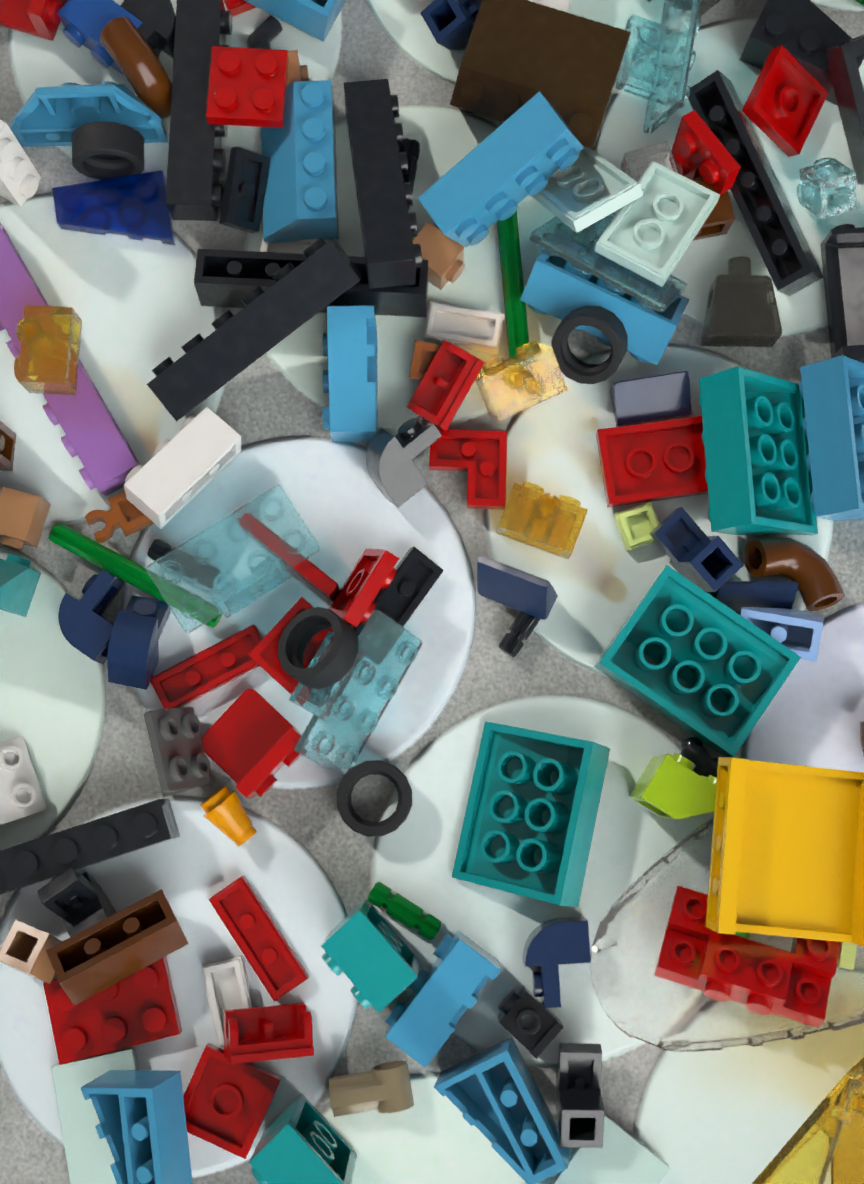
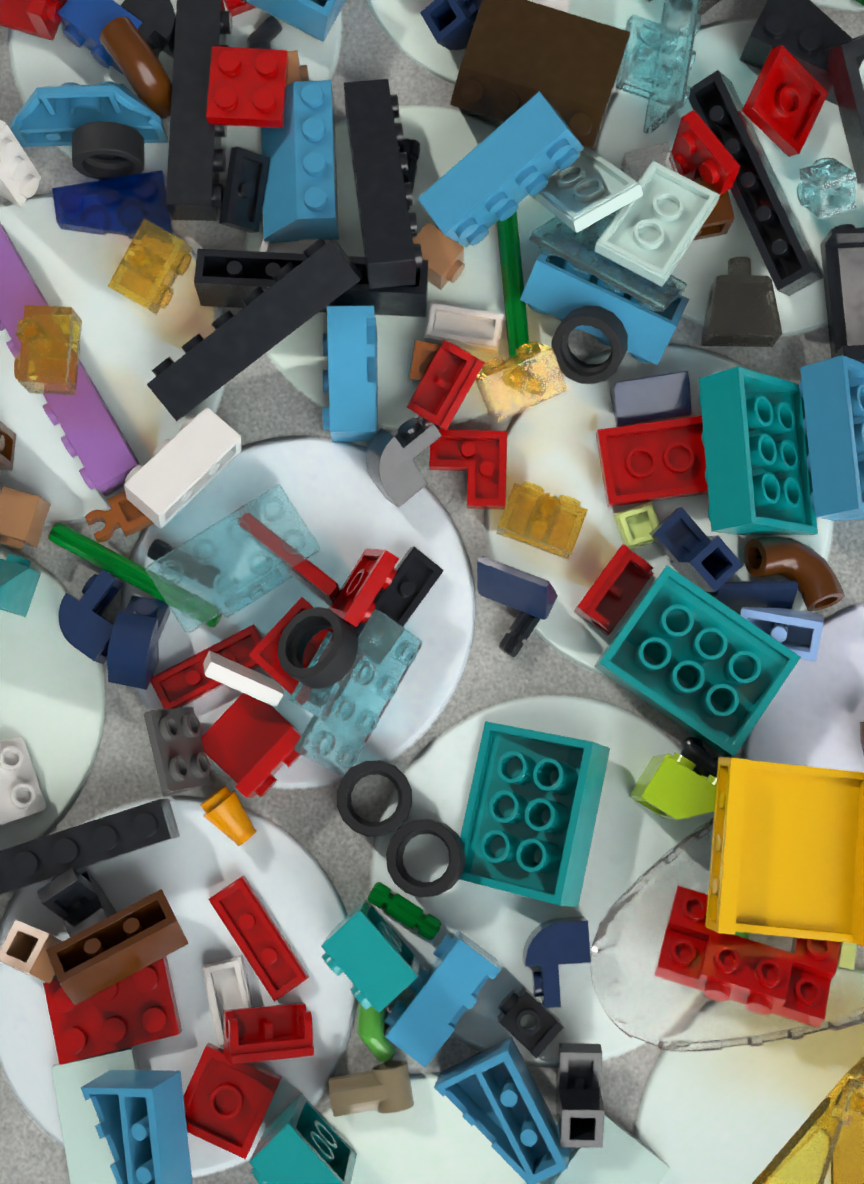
none -> clear yellow brick [108,218,192,315]
none -> white tile [203,651,284,707]
none -> bright green arm [357,1003,395,1062]
none -> black tyre [386,819,466,897]
none -> red hinge [573,544,654,636]

